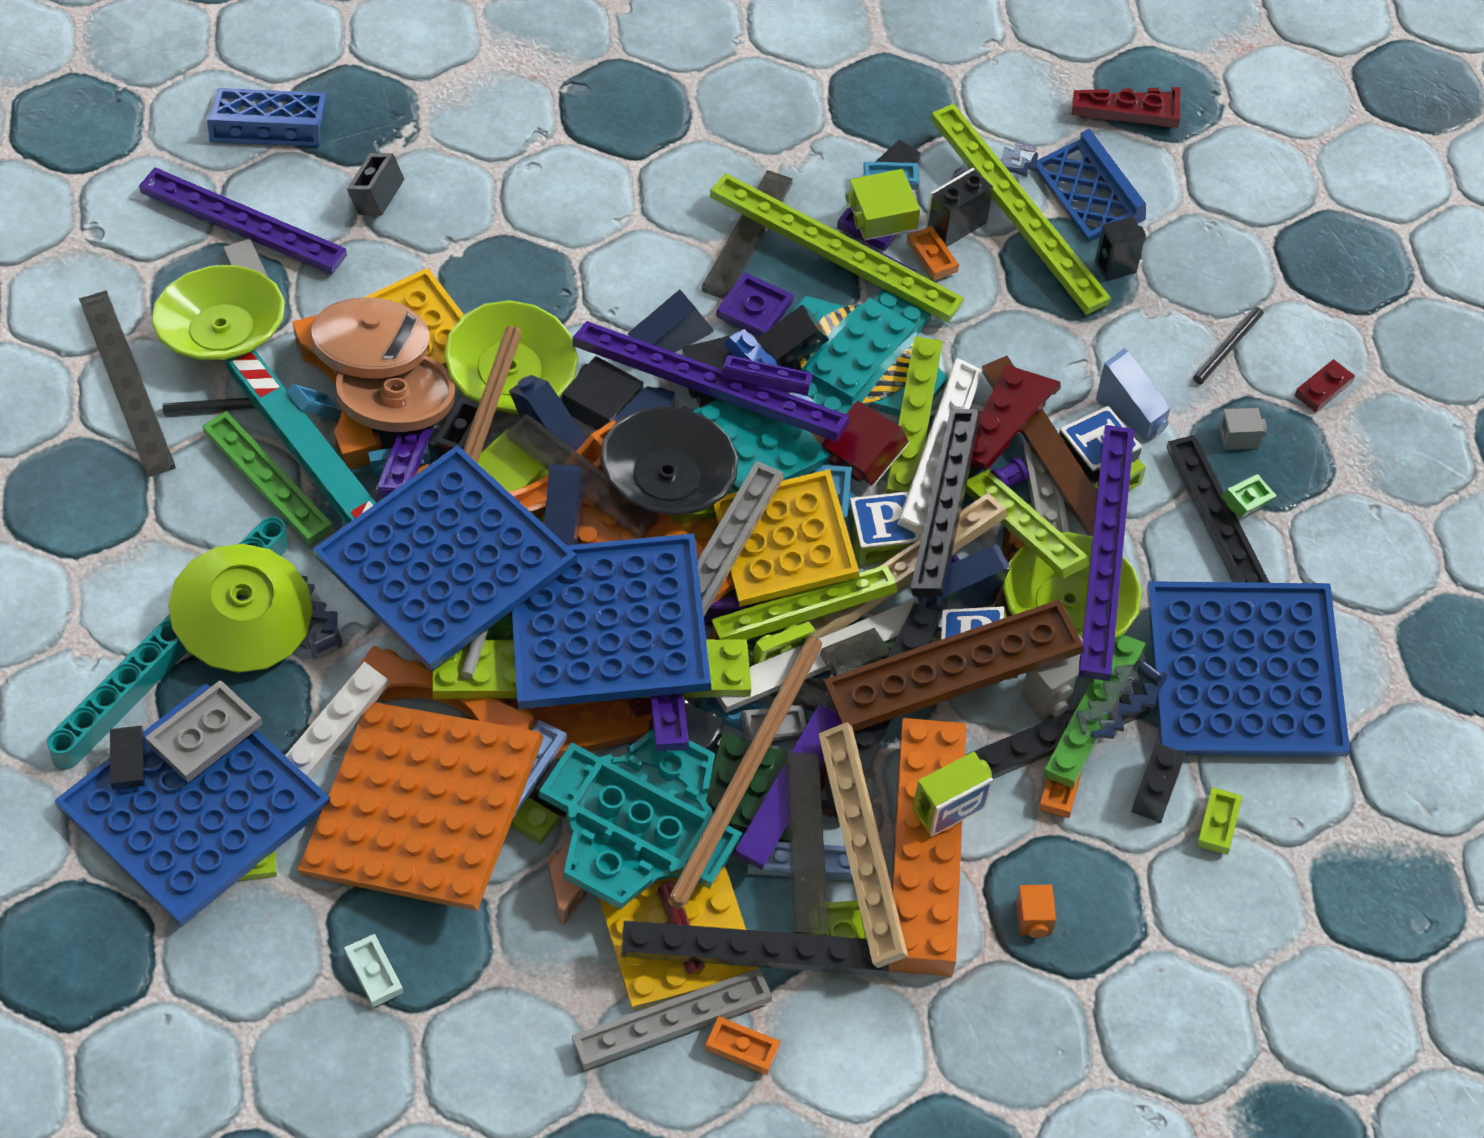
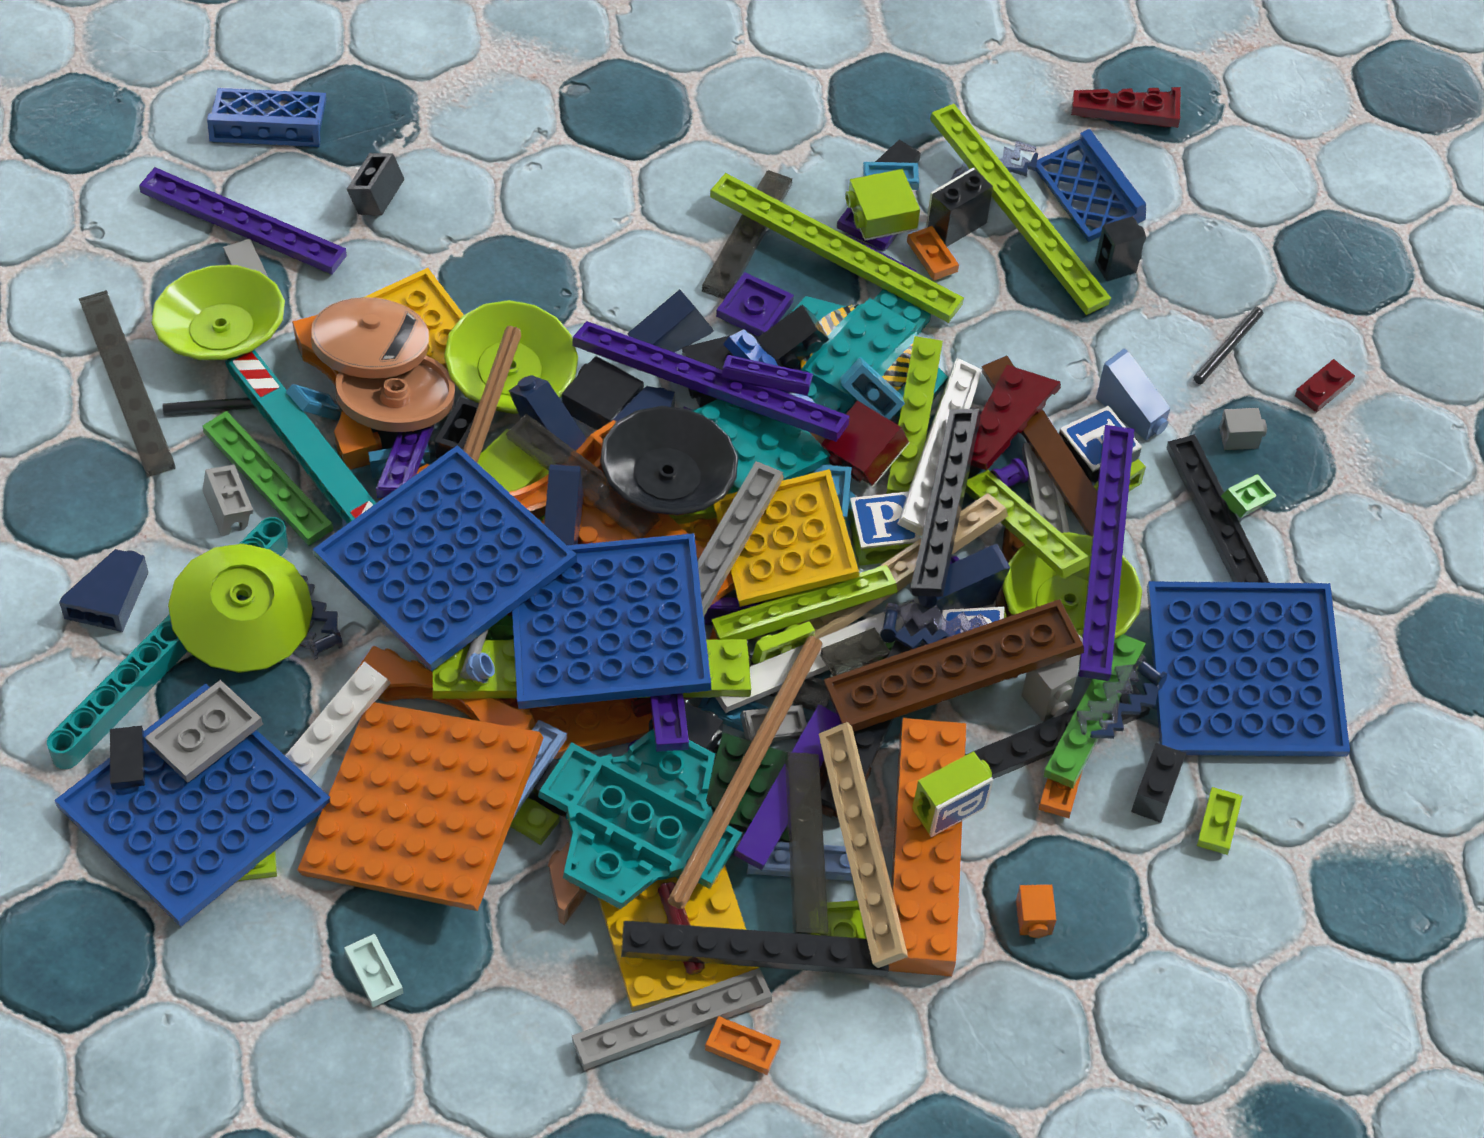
none -> dark blue slope [59,549,149,632]
none -> light grey hinge [202,465,253,536]
none -> medium blue plate [466,653,495,683]
none -> dark azure brick [840,357,905,420]
none -> piece [880,600,988,650]

